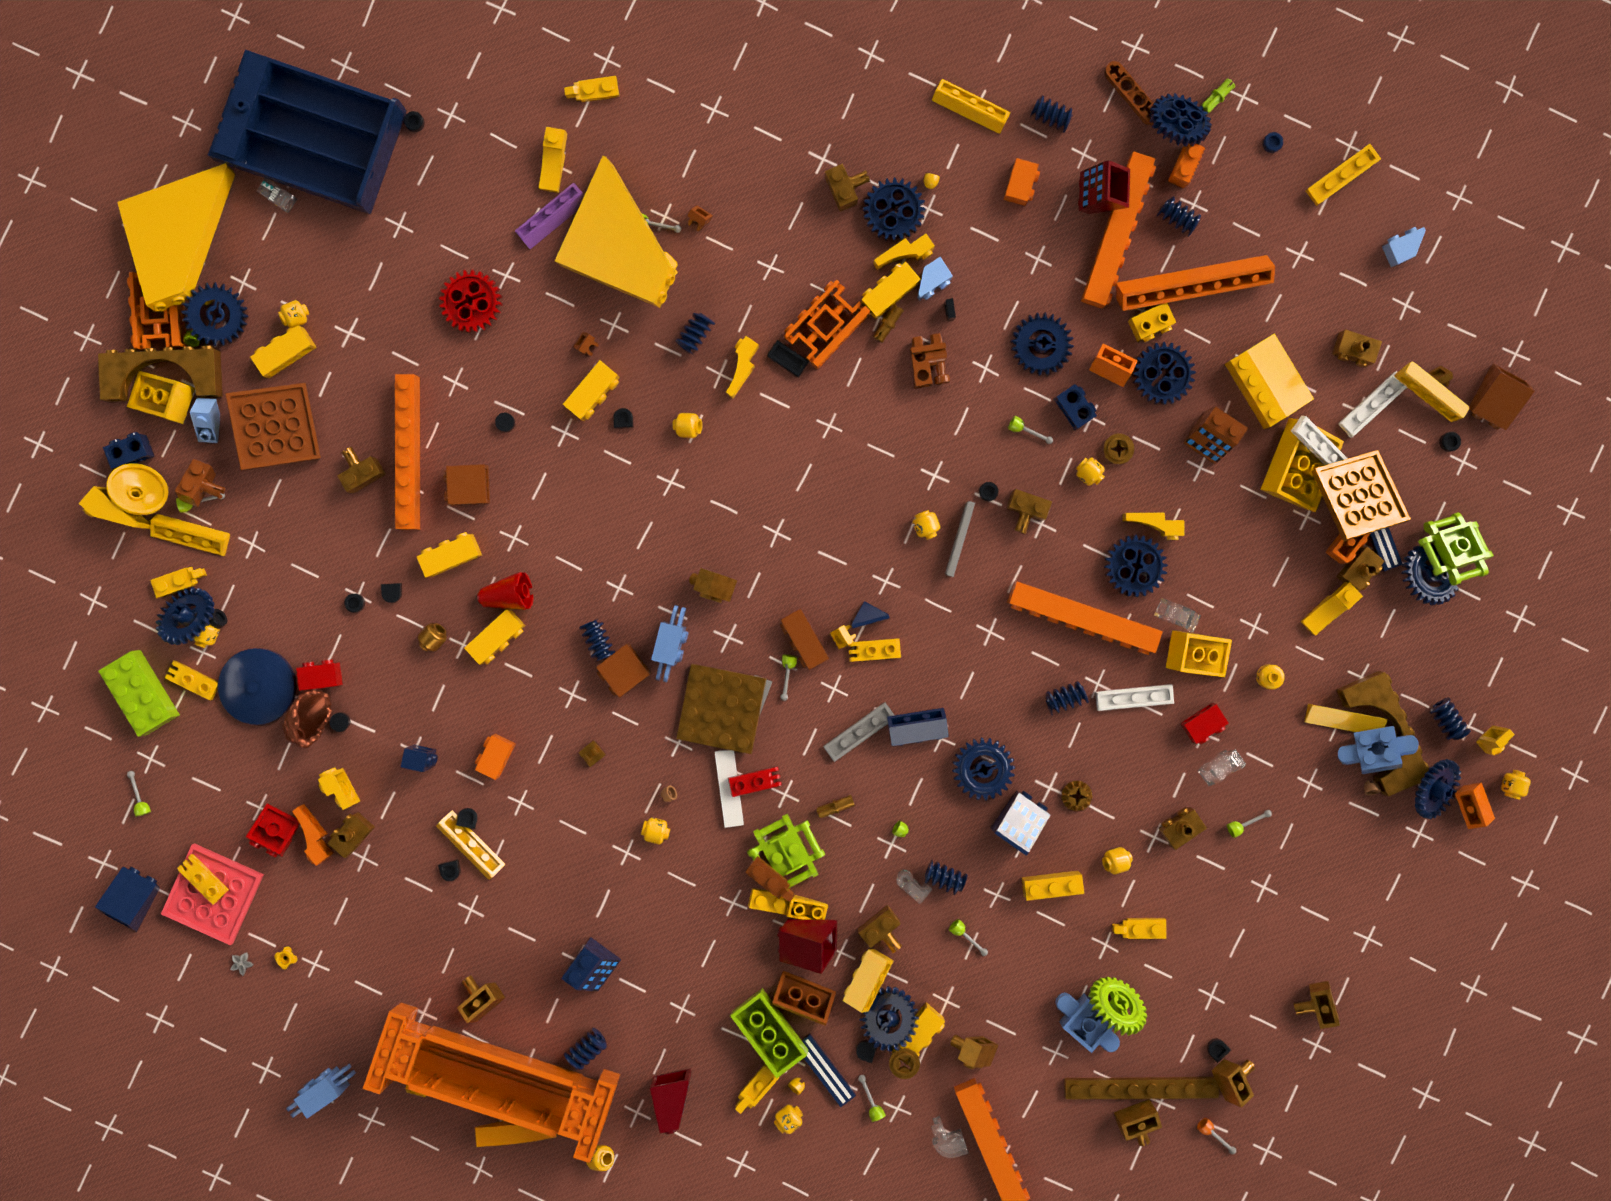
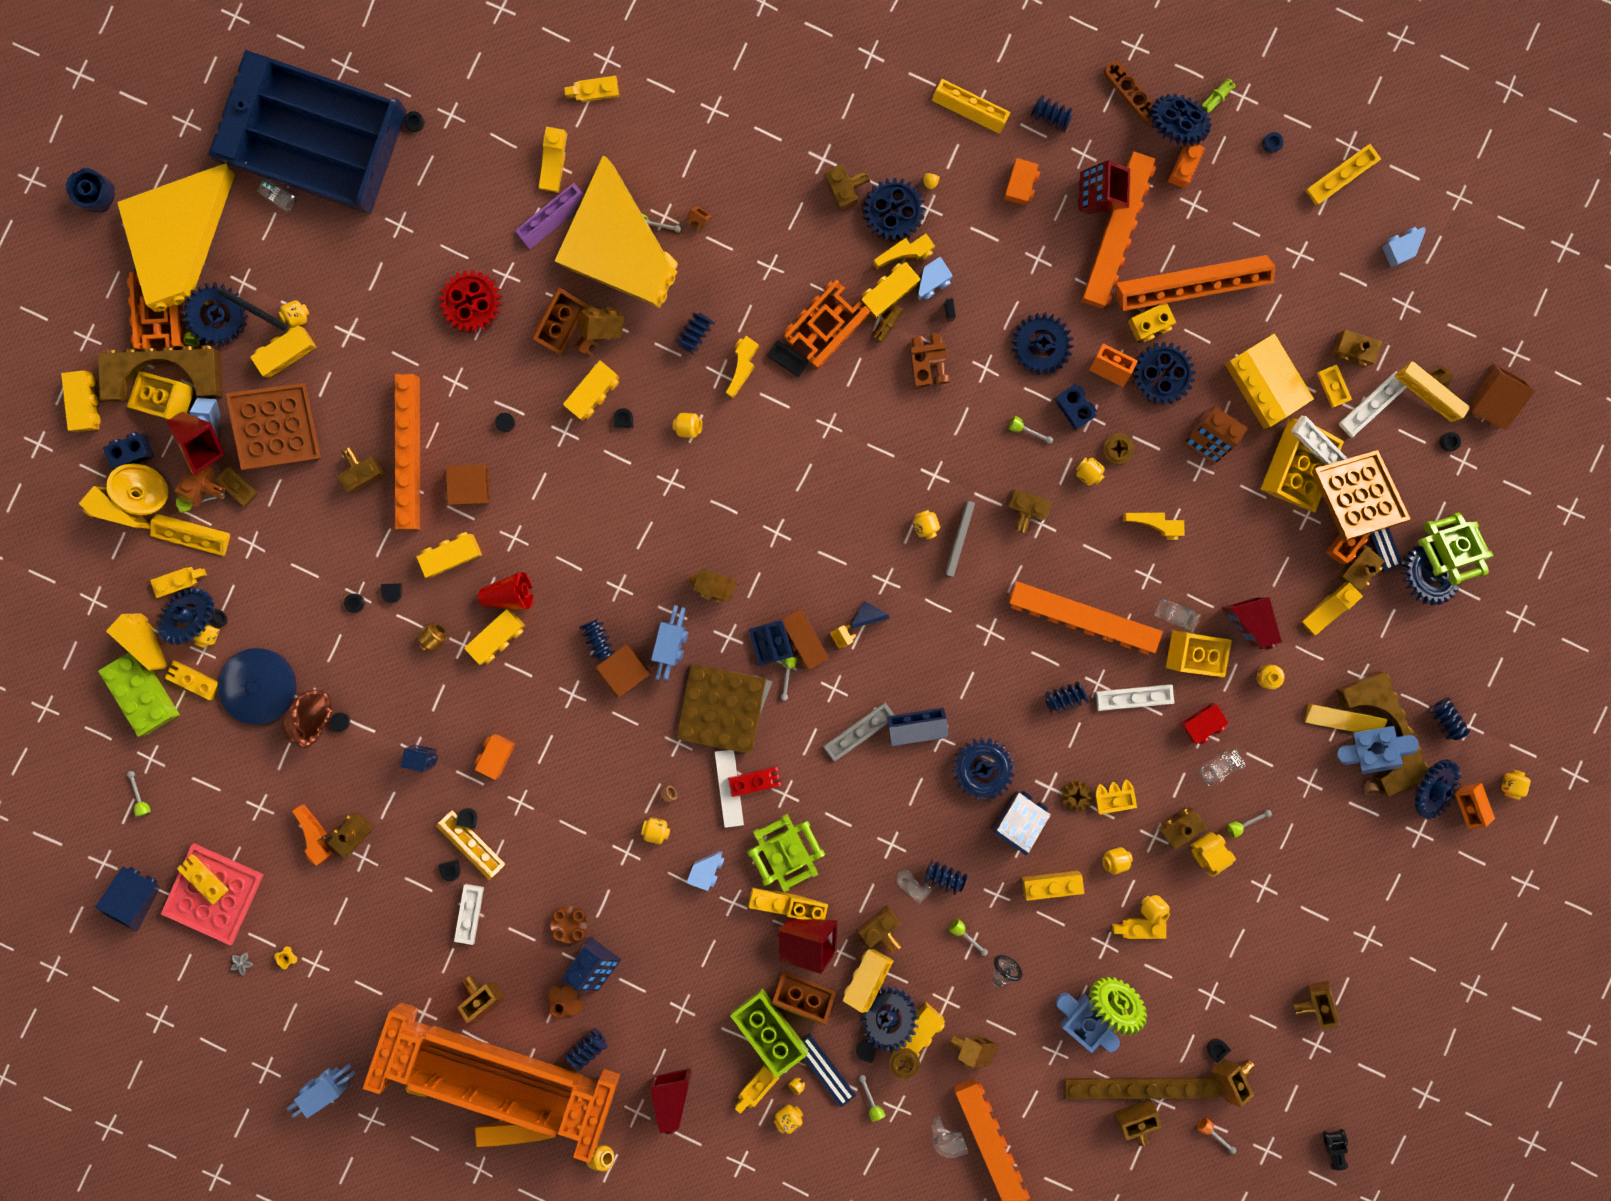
red plate [246,803,300,858] -> none
red brick [296,659,343,691] -> none
yellow plate [318,767,360,810] -> none
pearl gold tile [578,740,606,767] -> none
dark orange hinge [745,856,795,902] -> none
pearl gold axle [816,795,855,818] -> none
yellow hinge [848,638,901,662] -> none
lime hinge [892,820,909,838] -> none
black tile [979,482,999,501] -> none
dark blue gear [1104,535,1168,597] -> none
dark blue piece [1157,196,1201,237] -> none
yellow slope [1476,726,1515,755] -> none
none -> yellow brick [61,371,101,432]
none -> dark blue brick [66,168,115,212]
none -> yellow slope [106,613,167,671]
none -> dark red slope [167,412,225,476]
none -> pearl gold plate [215,466,259,507]
none -> black bar [217,287,290,333]
none -> white plate [454,884,484,945]
none -> dark orange slope [531,287,587,356]
none -> dark orange plate [548,984,585,1018]
none -> dark orange dish [550,905,588,944]
none -> pearl gold brick [578,305,624,340]
none -> light blue slope [687,851,725,891]
none -> dark blue slope [748,620,793,666]
none -> clear hat [993,955,1023,987]
none -> yellow plate [1095,780,1137,815]
none -> yellow head [1141,895,1170,924]
none -> yellow brick [1190,832,1236,877]
none -> dark red slope [1222,597,1282,650]
none -> yellow plate [1317,364,1352,408]
none -> black connector [1323,1129,1348,1171]

